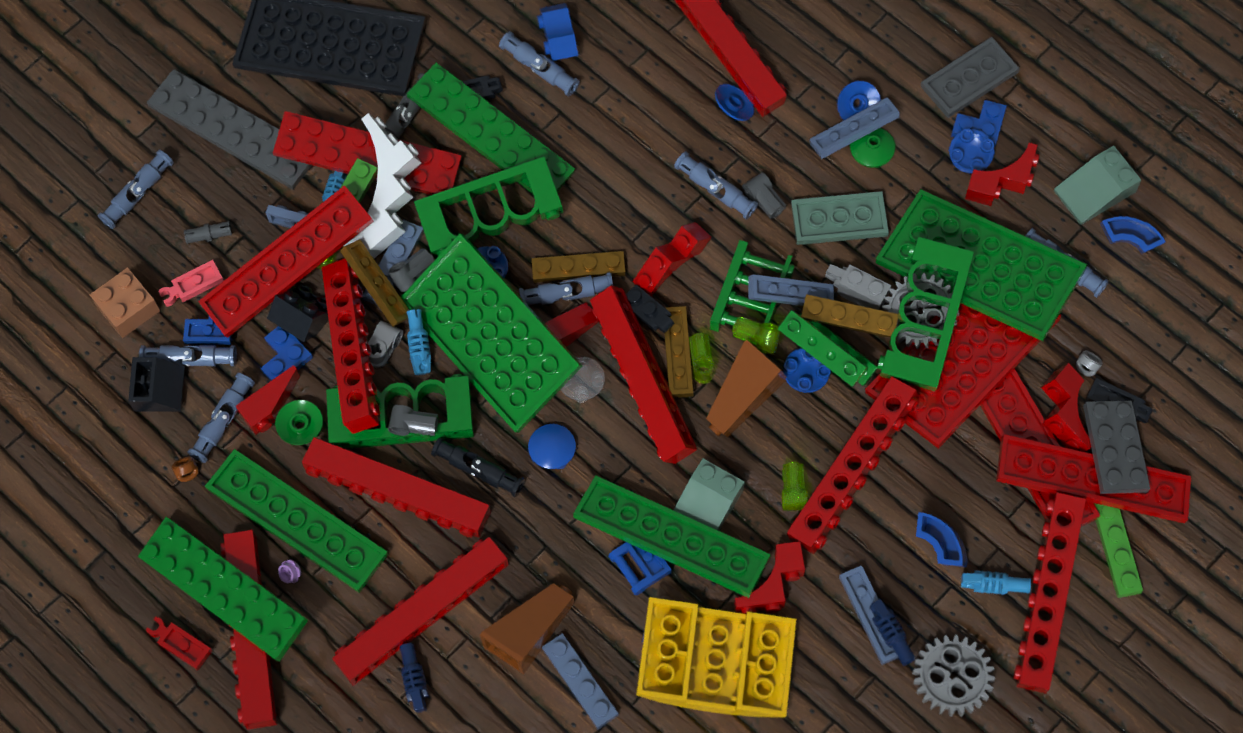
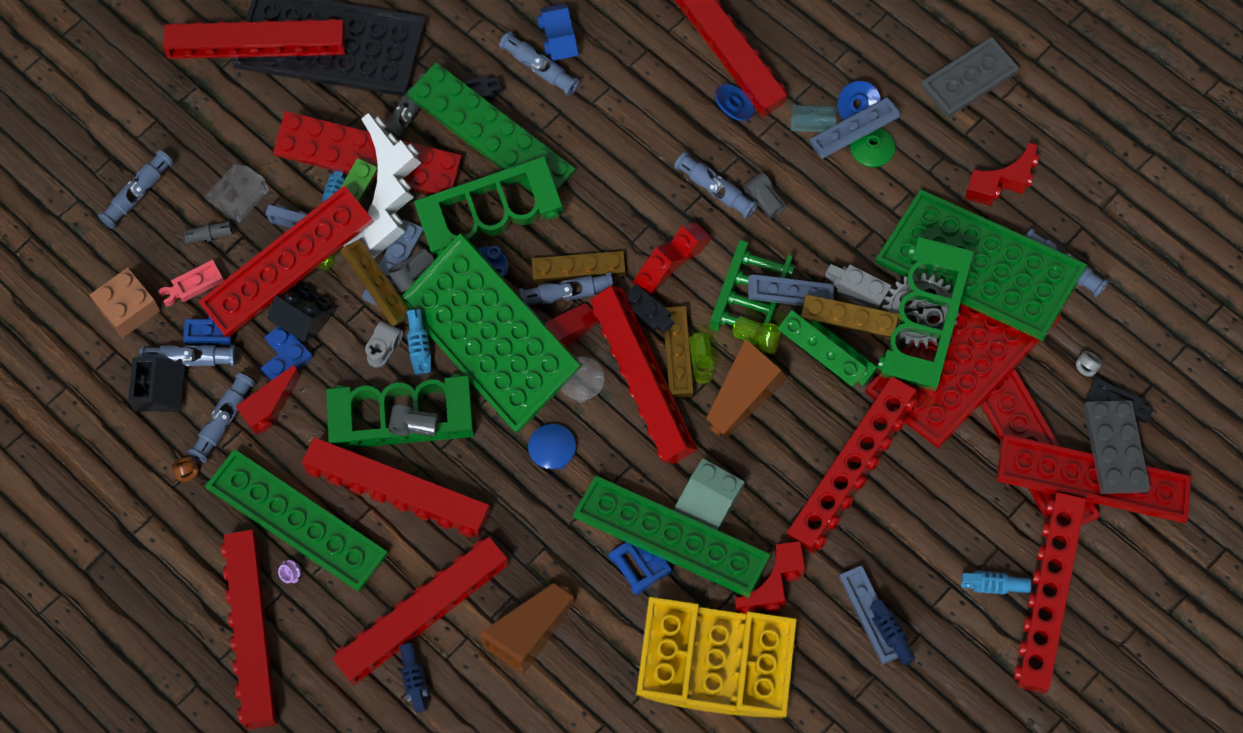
green plate [138,517,308,662] -> none
red plate [146,617,213,671] -> none
dark grey plate [147,69,312,190] -> none
green dish [275,400,323,445] -> none
red brick [322,259,380,434] -> none
black piece [431,436,525,497] -> none
sand blue plate [542,634,618,729] -> none
clear neon green piece [782,462,807,511] -> none
blue dish [783,348,831,393] -> none
sand green plate [791,191,889,245] -> none
light grey gear [912,635,995,717] -> none
blue brick [916,512,967,567] -> none
blue dish [949,128,995,174] -> none
blue plate [951,100,1007,148] -> none
red arch [1041,363,1091,452] -> none
sand green slope [1054,146,1141,225] -> none
bright green plate [1093,503,1143,598] -> none
blue brick [1100,216,1166,254] -> none
none -> red brick [163,19,346,59]
none -> clear slope [204,164,269,223]
none -> clear light blue slope [790,105,837,132]

